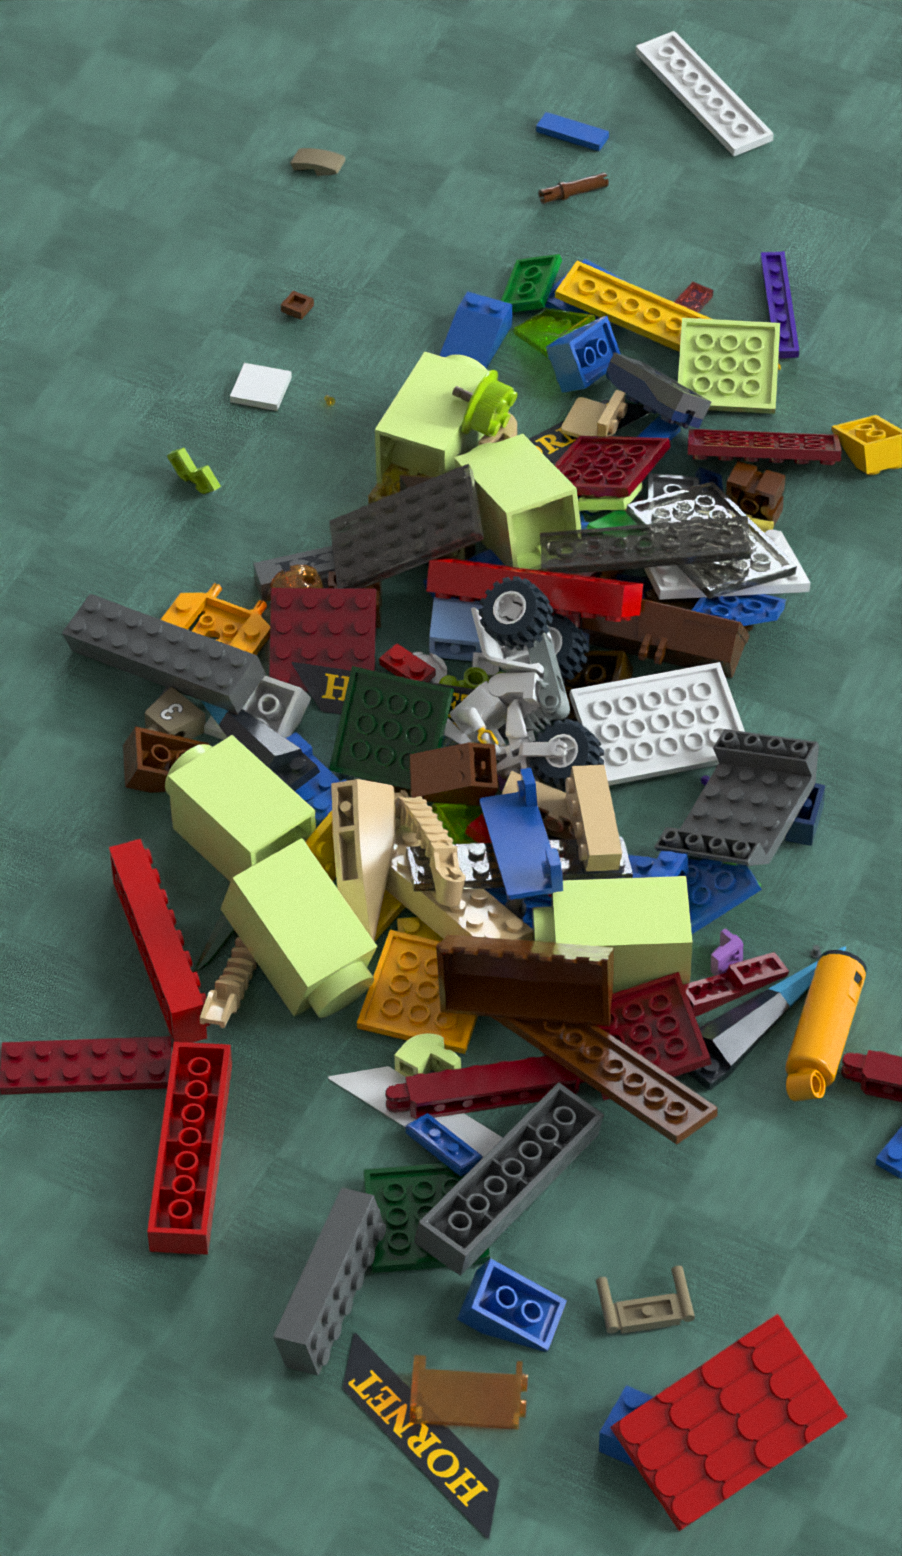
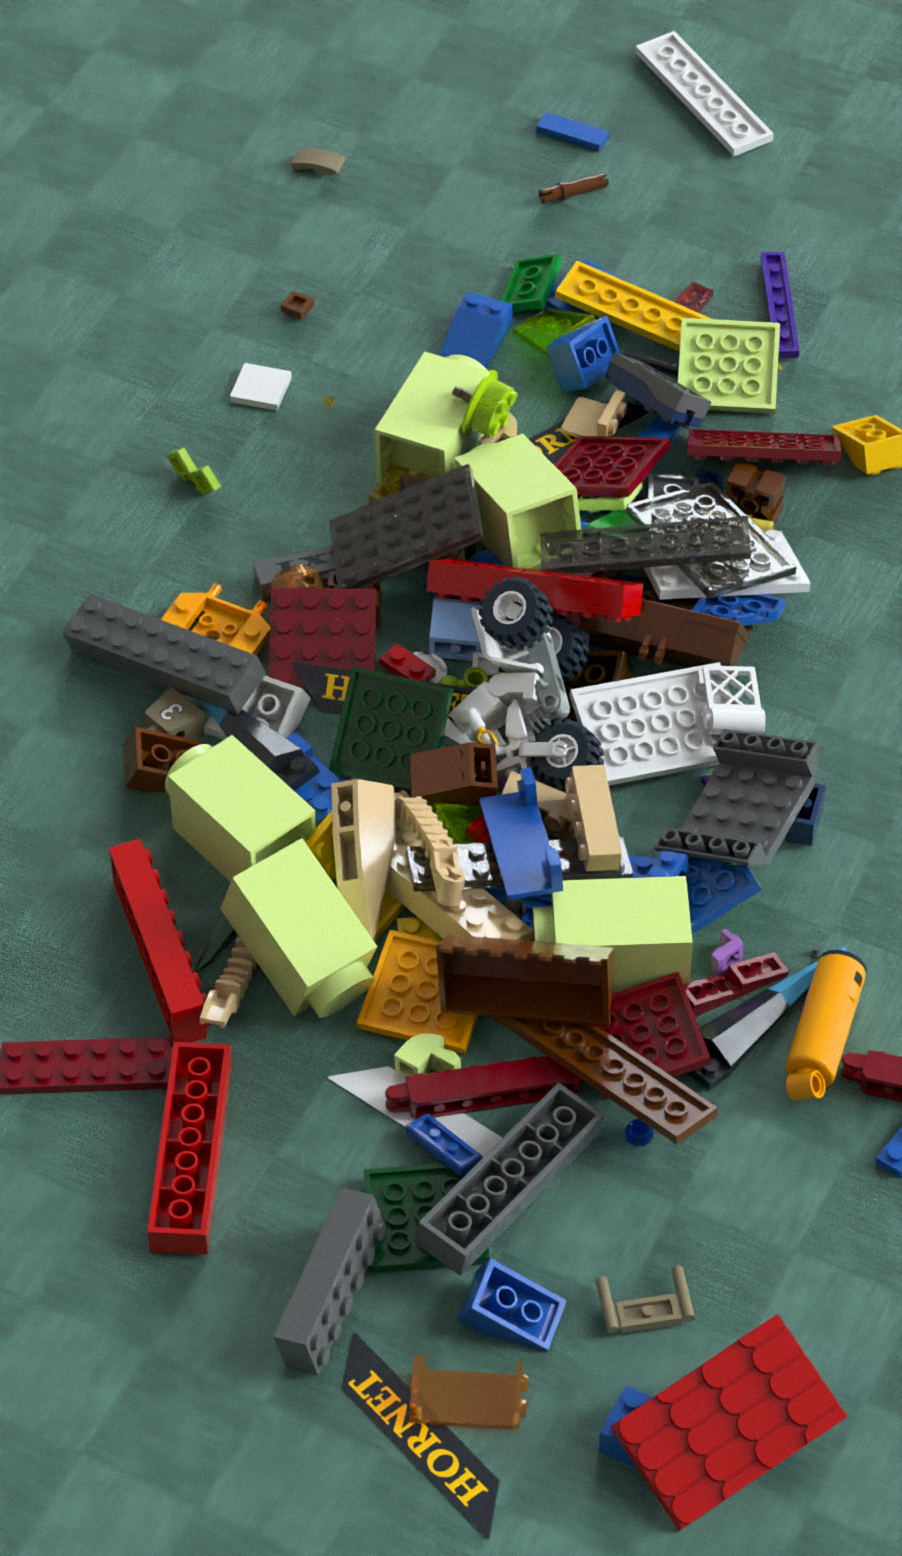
none -> black bar [623,351,679,375]
none -> clear blue plate [625,1119,654,1146]
none -> white piece [697,666,766,735]

